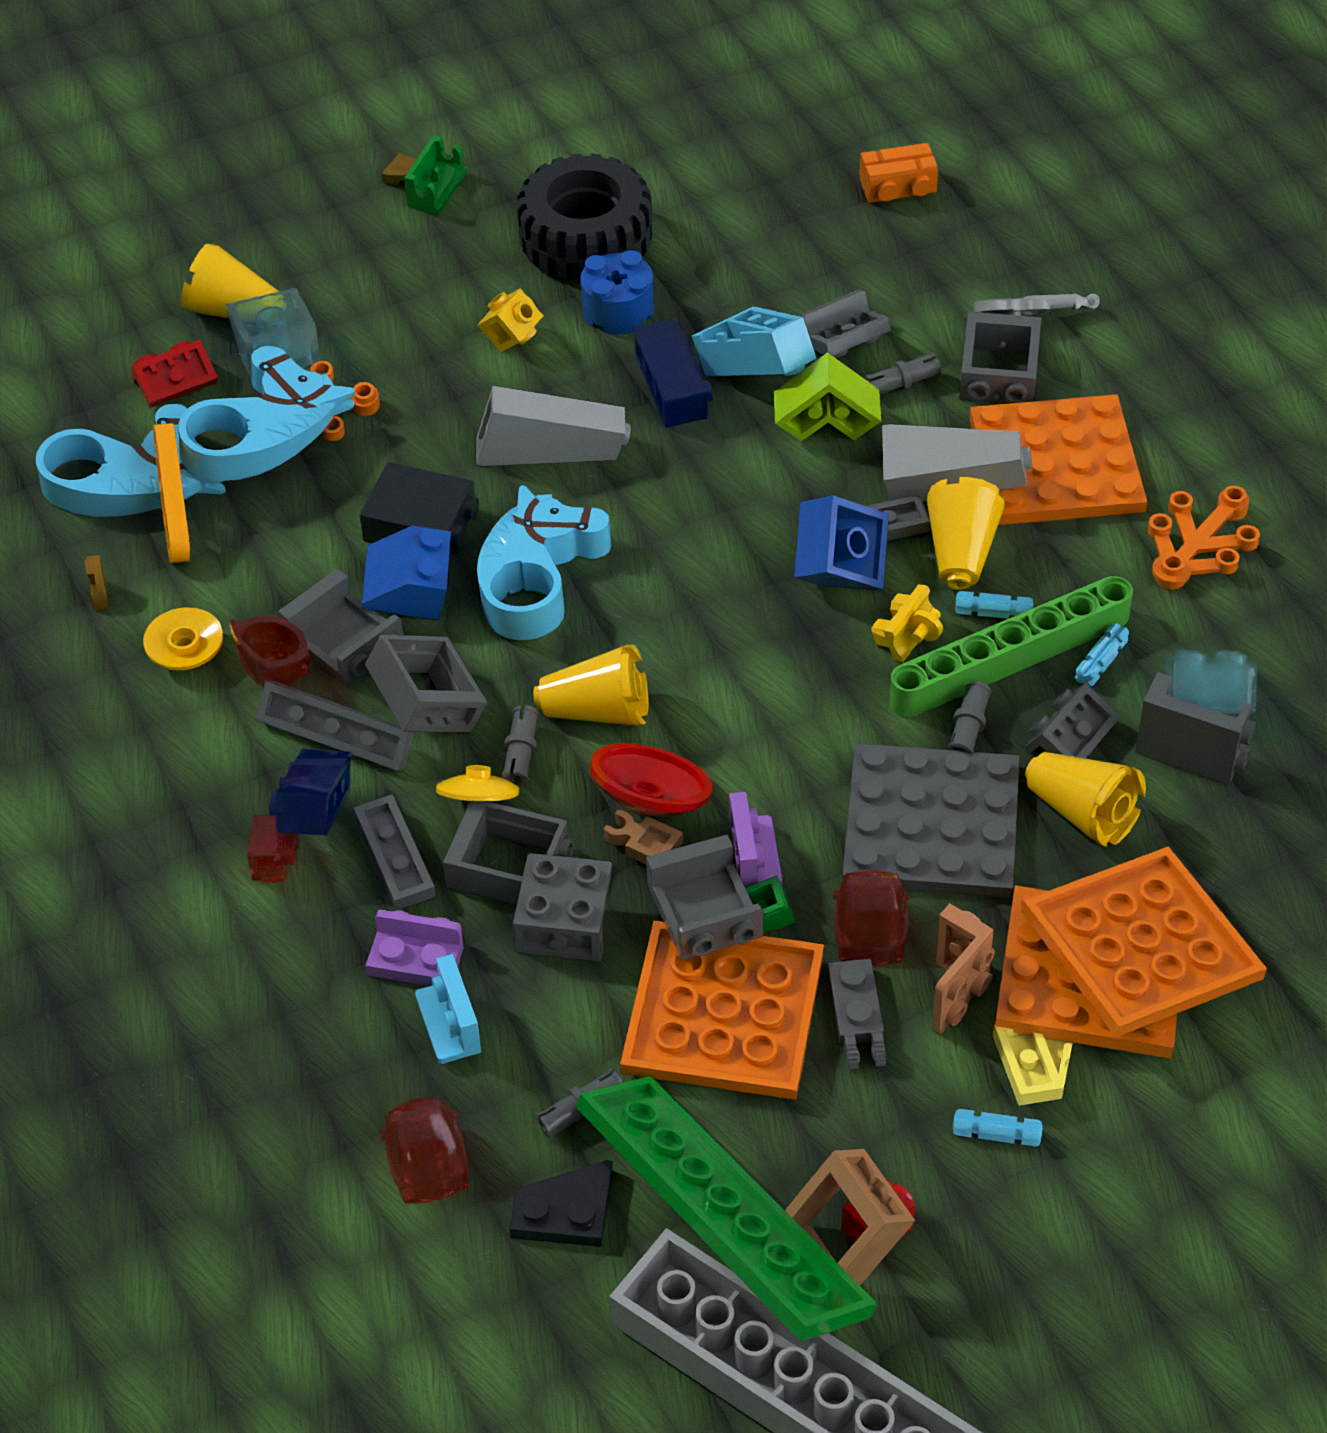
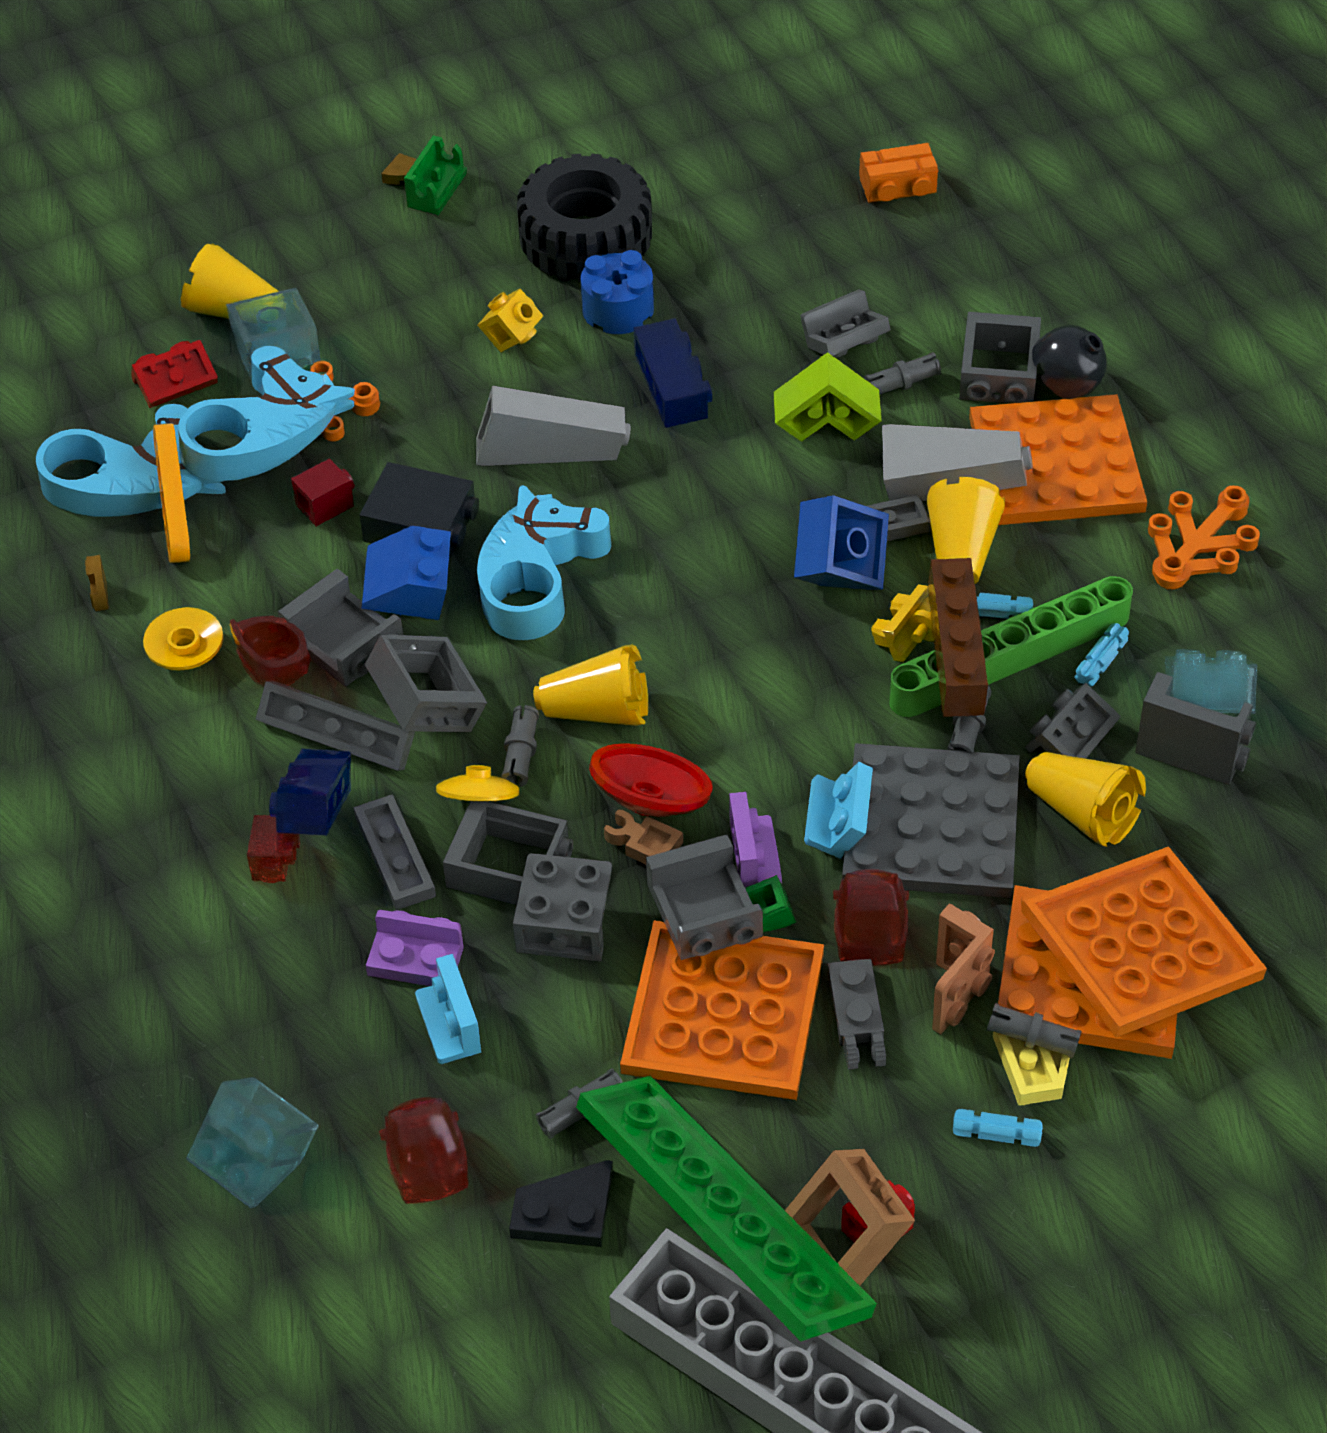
medium azure wedge [692,306,817,376] -> none
light grey piece [973,293,1100,316] -> none
none -> clear light blue slope [186,1077,319,1208]
none -> dark red brick [291,458,355,526]
none -> medium azure bracket [804,762,873,859]
none -> reddish brown brick [928,558,988,717]
none -> dark grey pin [987,1003,1082,1058]
none -> black cylinder [1032,325,1107,399]

